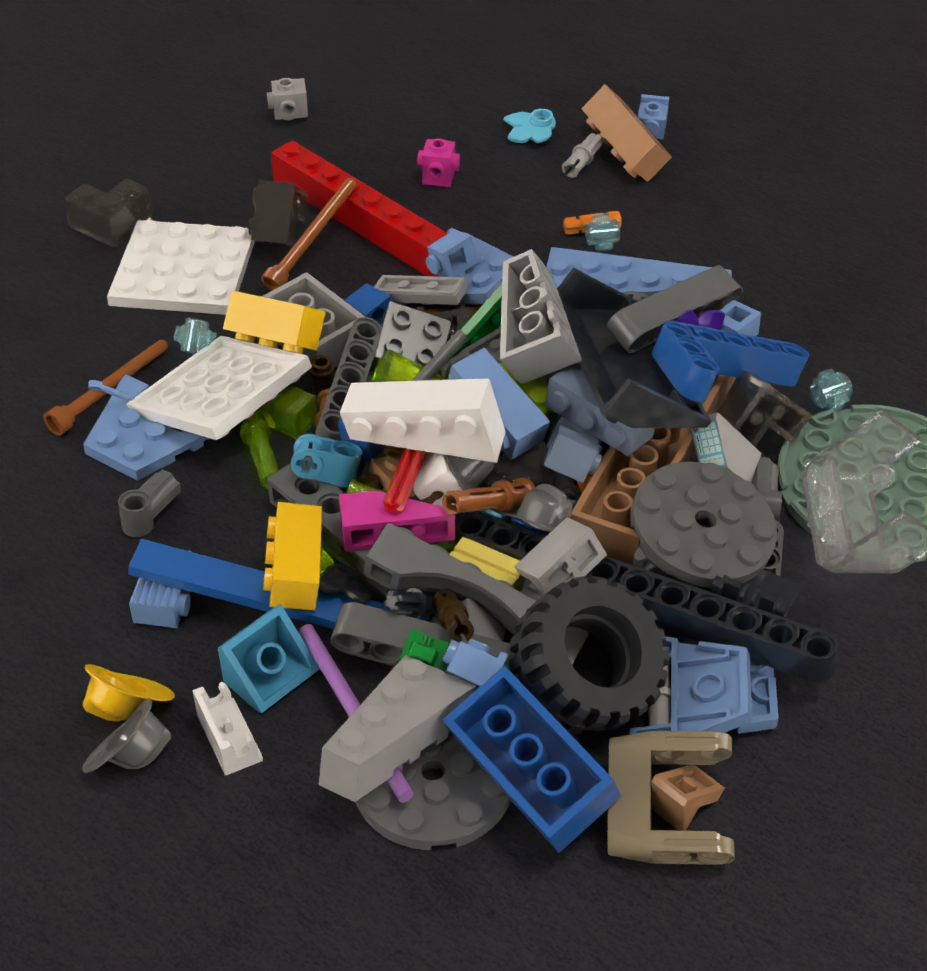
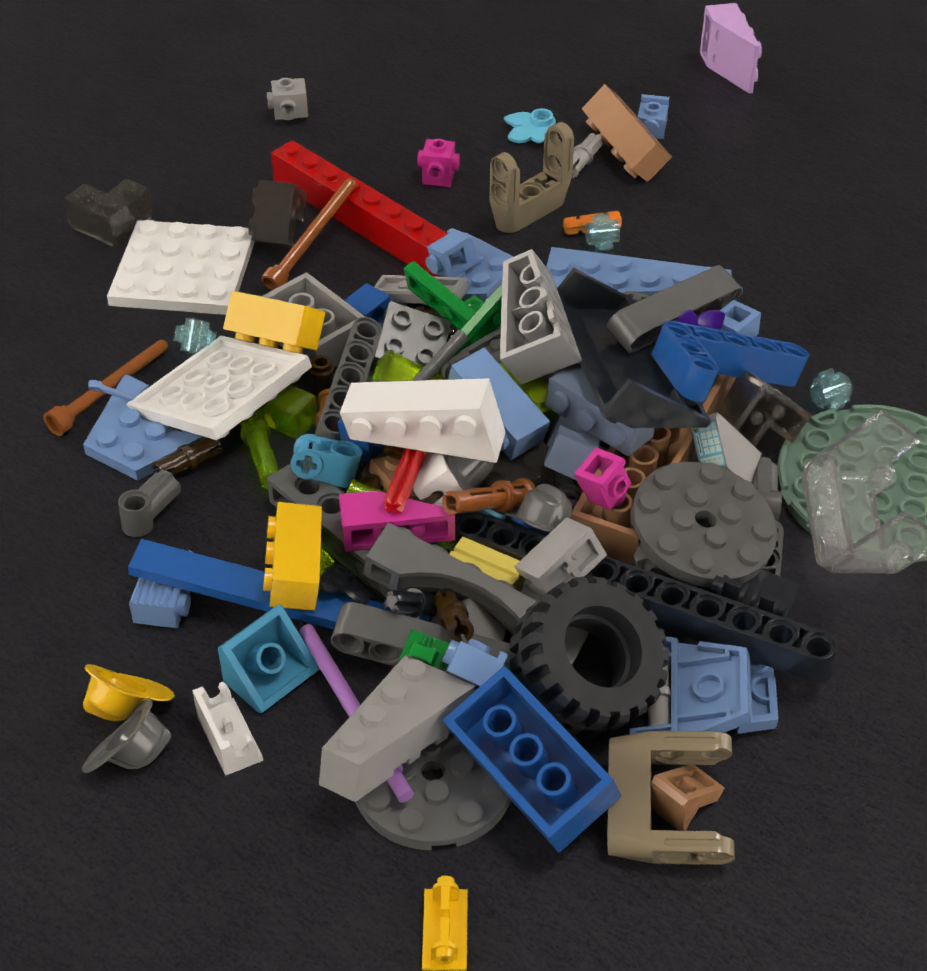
none -> dark brown pin [152,437,223,476]
none -> green hinge [404,261,484,330]
none -> yellow hinge [422,876,468,971]
none -> dark tan connector [490,122,574,233]
none -> dark pink brick [574,448,632,510]
none -> lavender slope [700,3,762,93]

